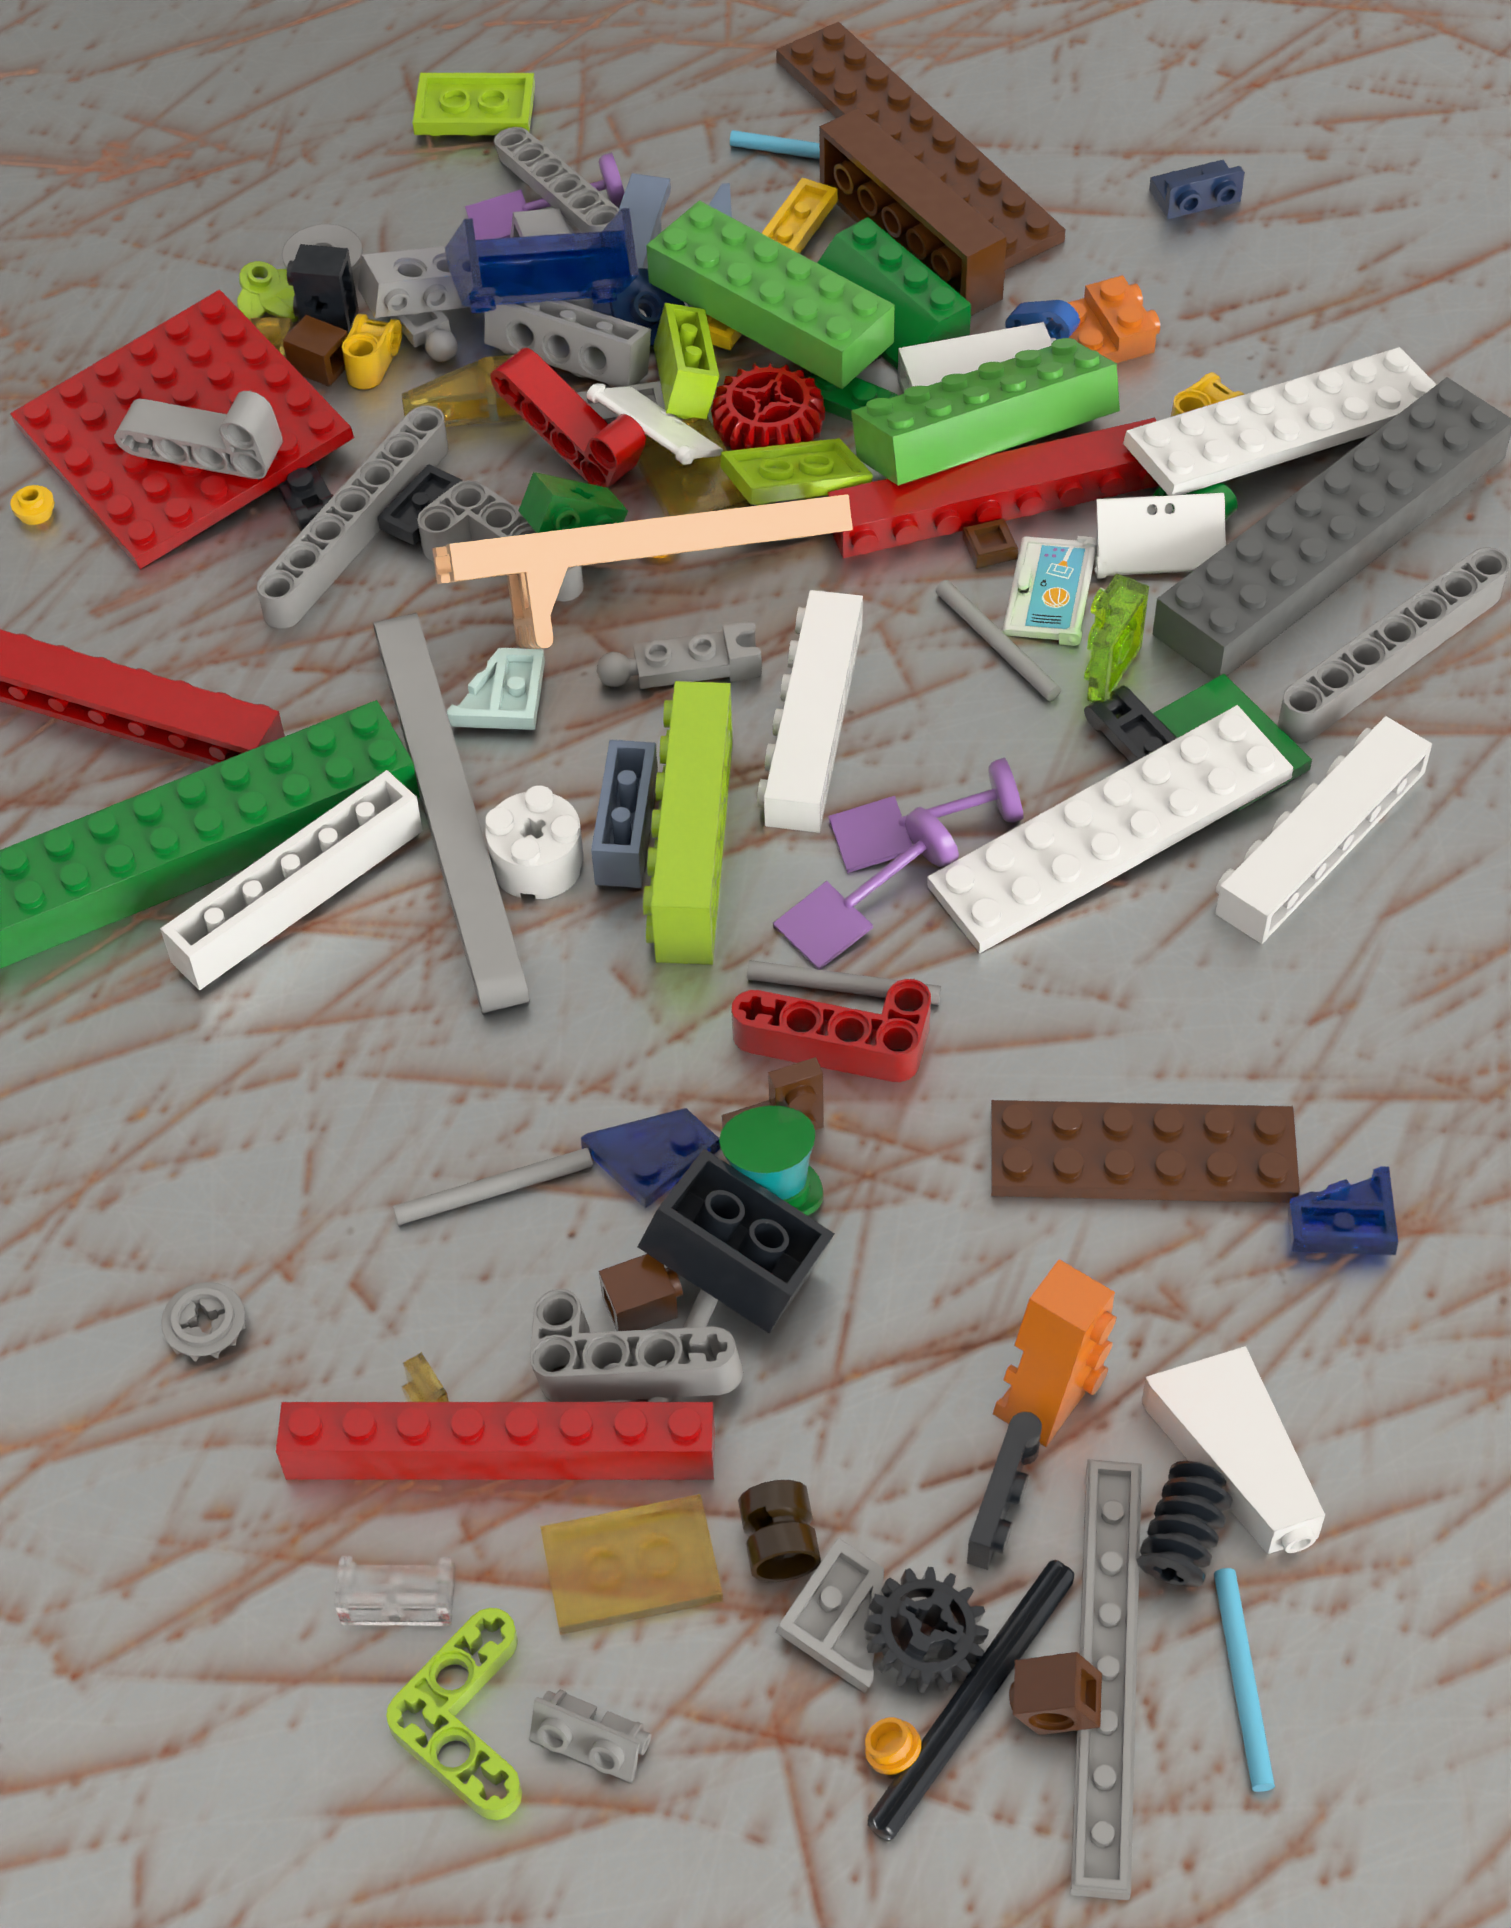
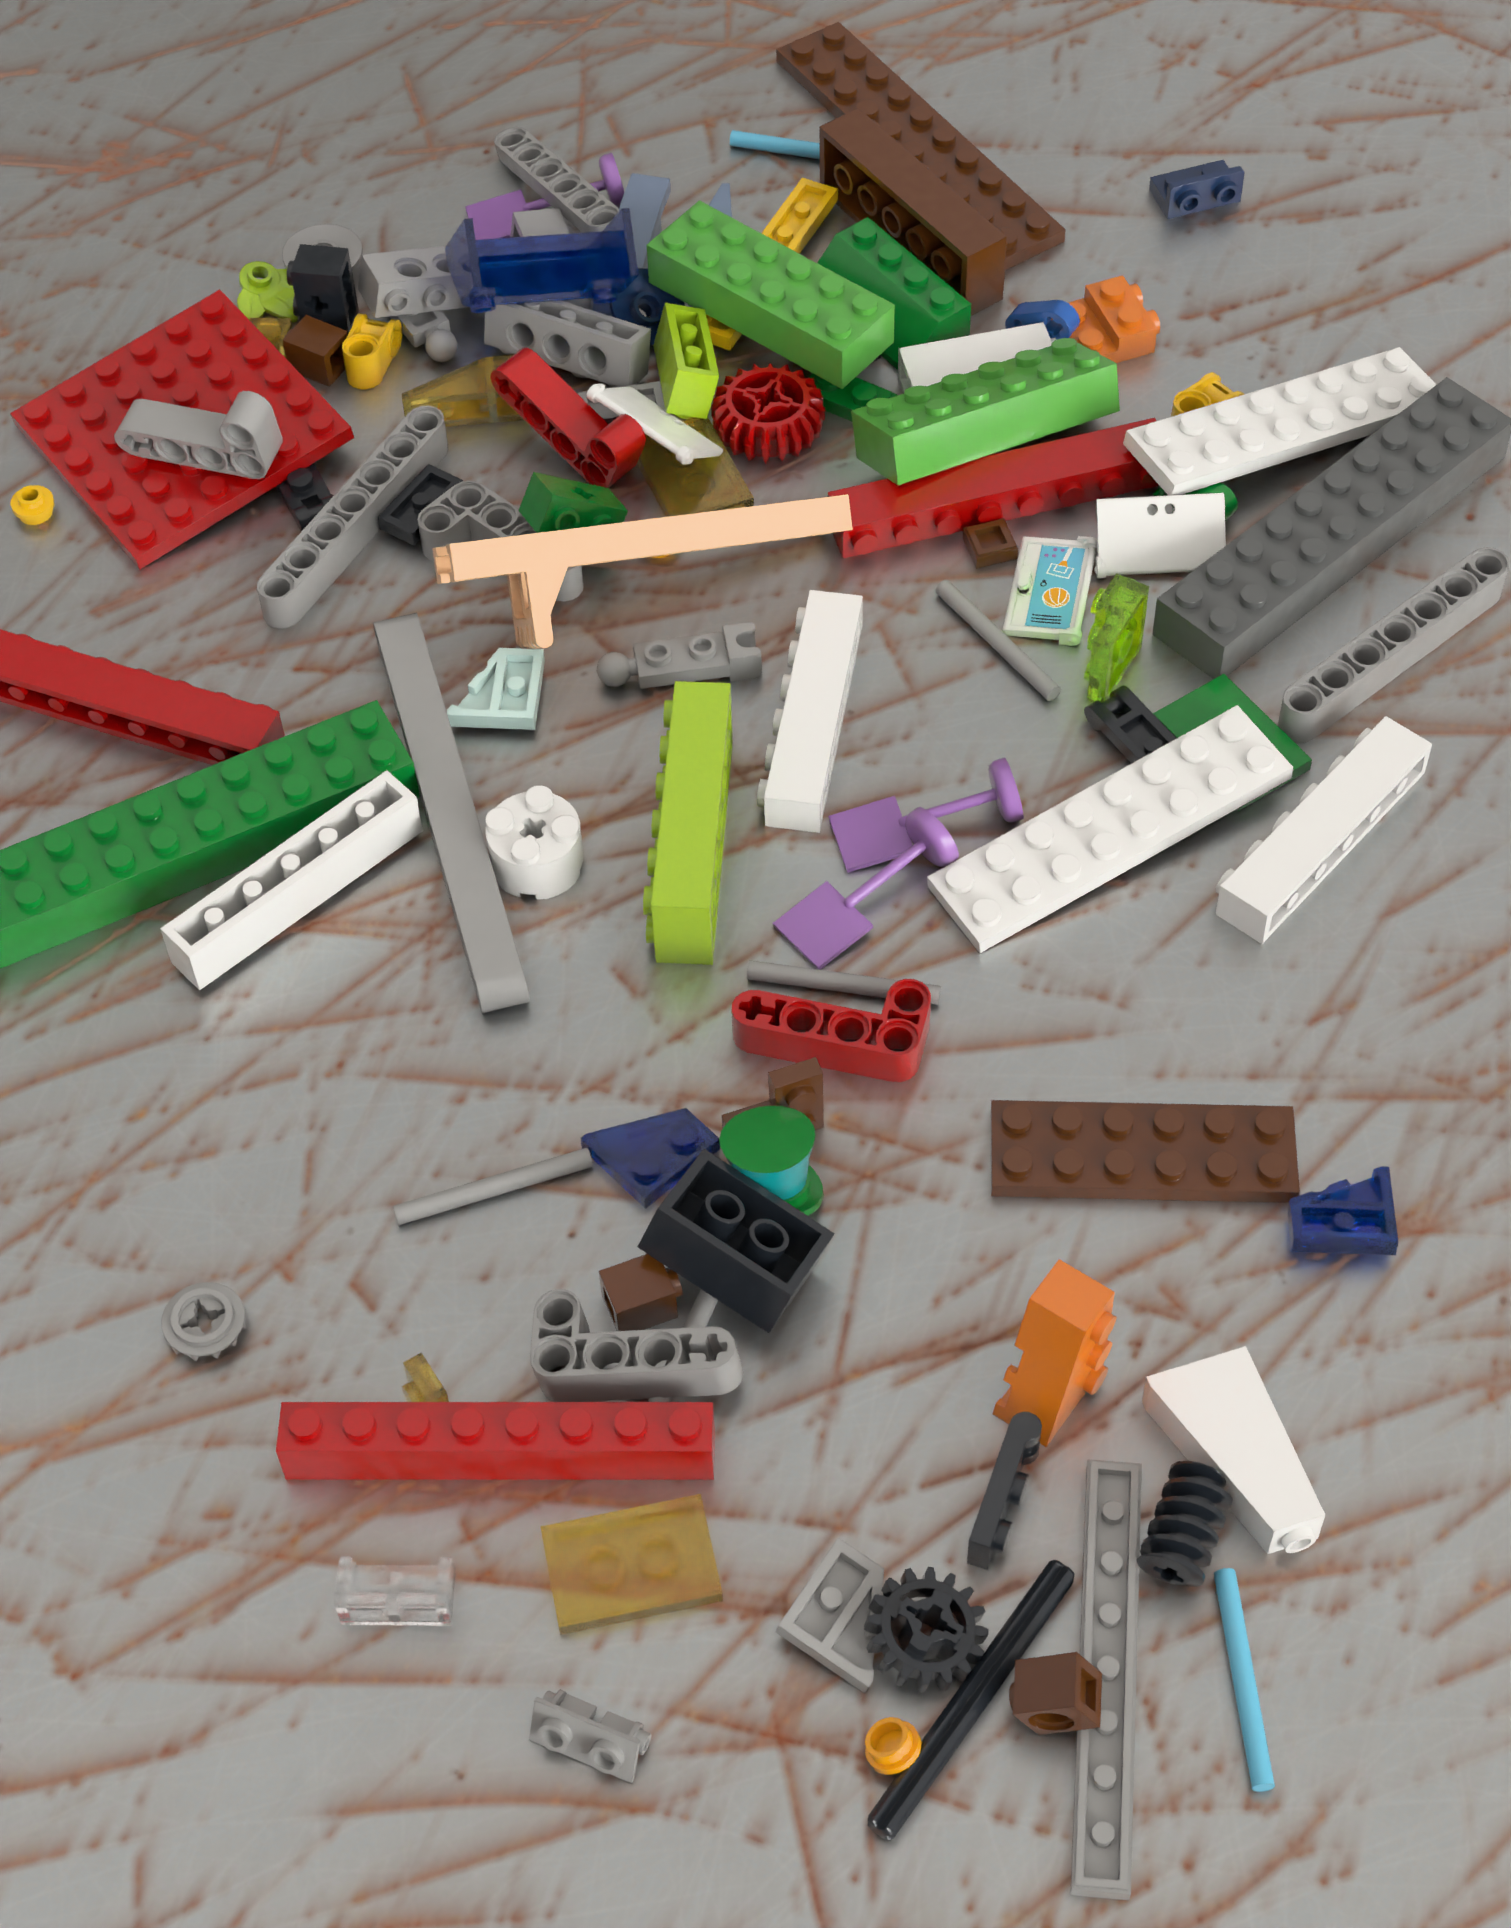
lime beam [386,1608,522,1820] -> none
lime plate [412,73,535,136] -> none
sand blue brick [591,740,658,888] -> none
lime plate [720,438,873,506] -> none
dark brown wheel [738,1480,821,1582] -> none

